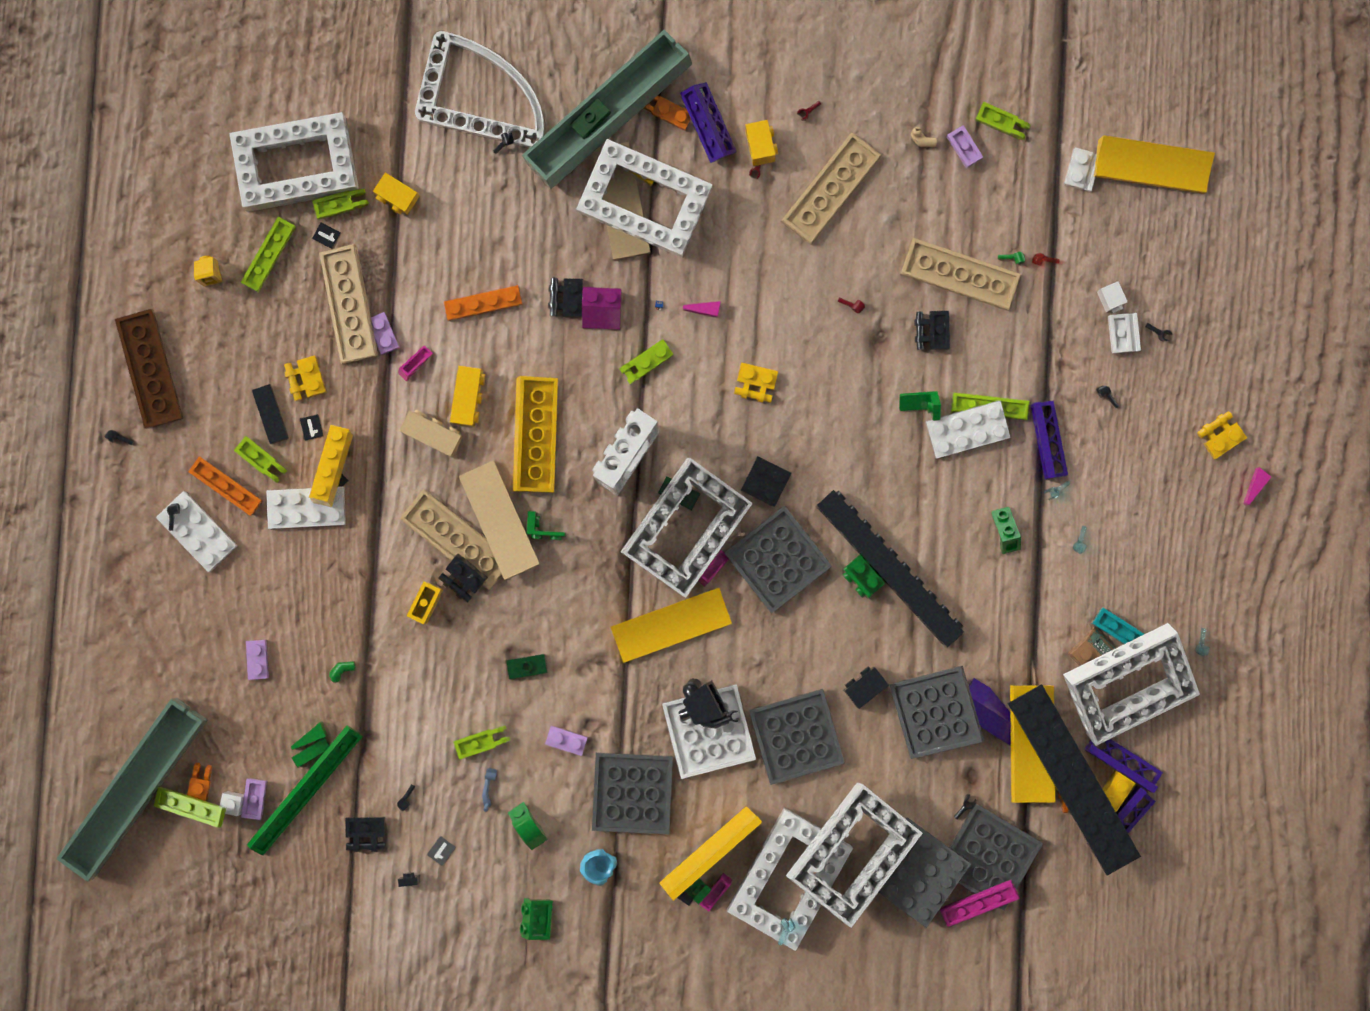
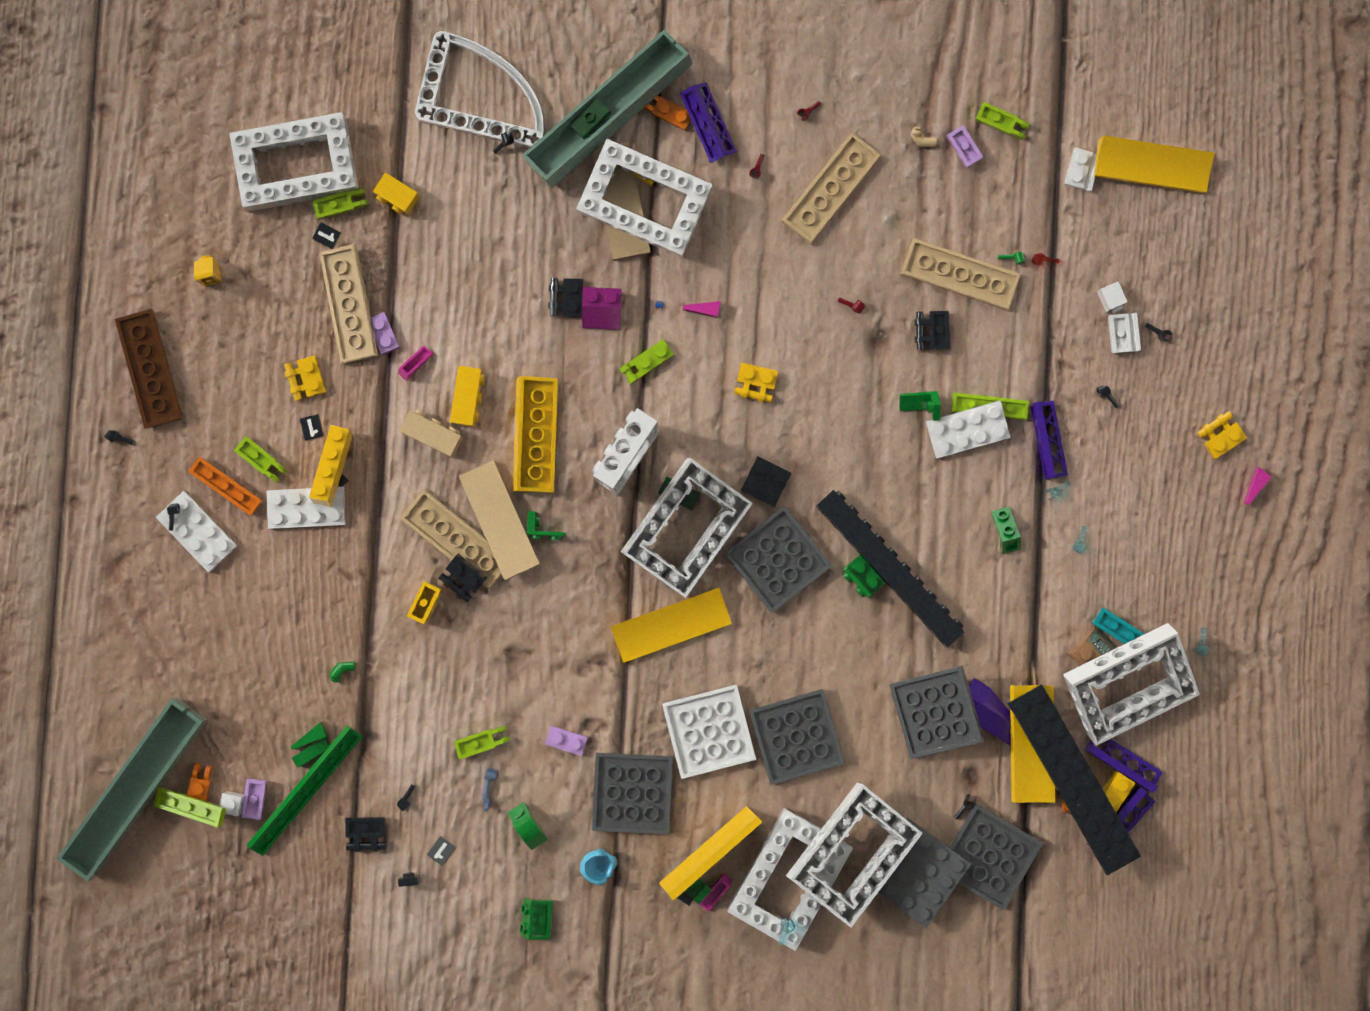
lime plate [241,217,296,293] -> none
lavender plate [246,640,269,680] -> none
black tile [252,384,289,445] -> none
orange plate [444,285,523,321] -> none
dark green plate [506,654,548,679] -> none
black torso [679,678,740,729] -> none
dark pink piece [698,550,729,587] -> none
yellow brick [745,120,778,166] -> none
black brick [843,666,889,709] -> none
dark pink tile [940,880,1020,927] -> none

